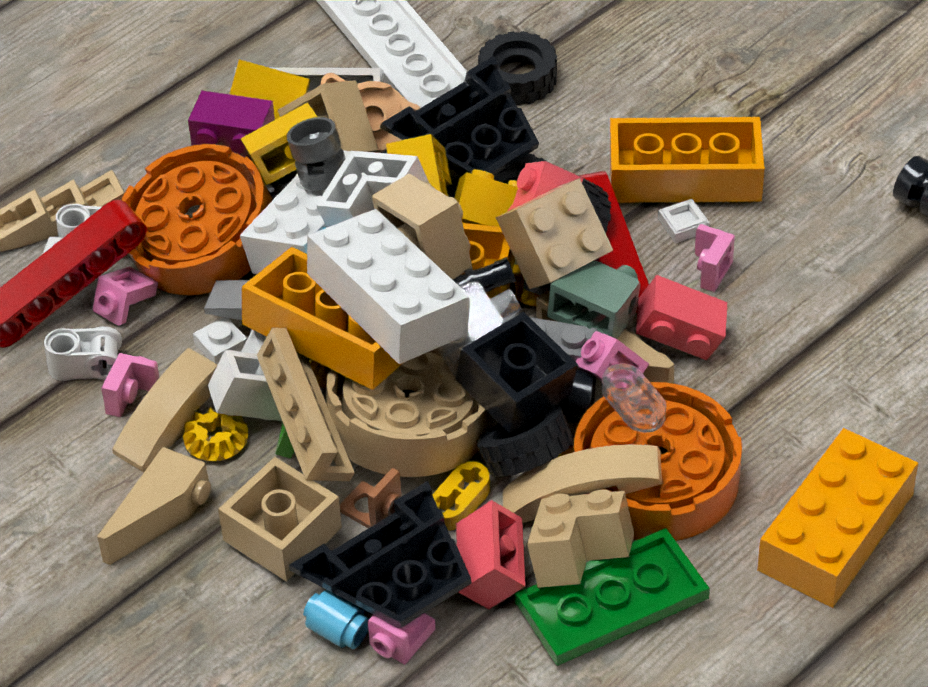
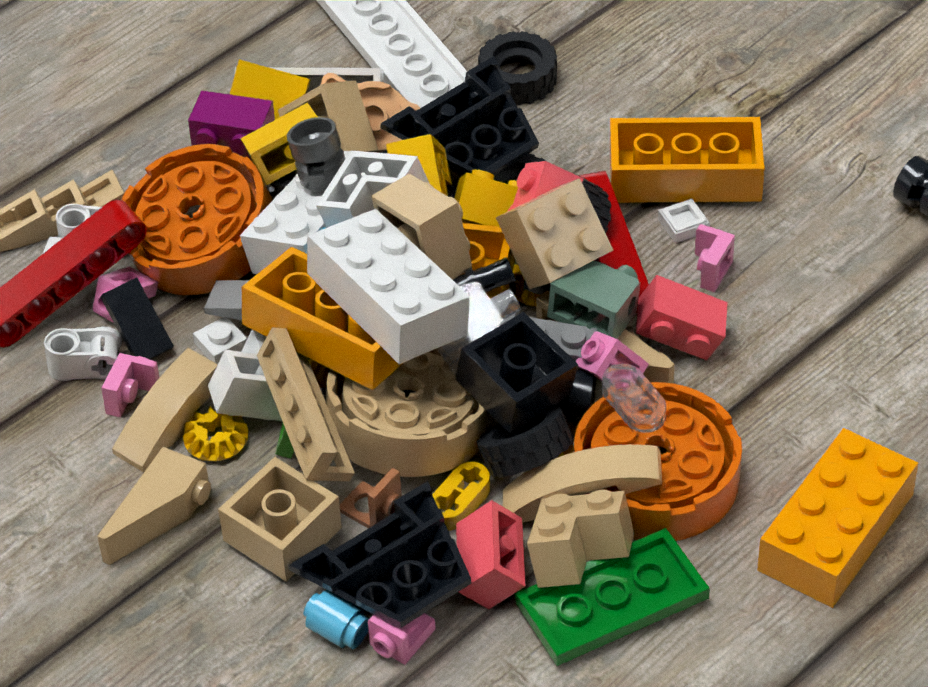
none -> black tile [100,278,174,360]

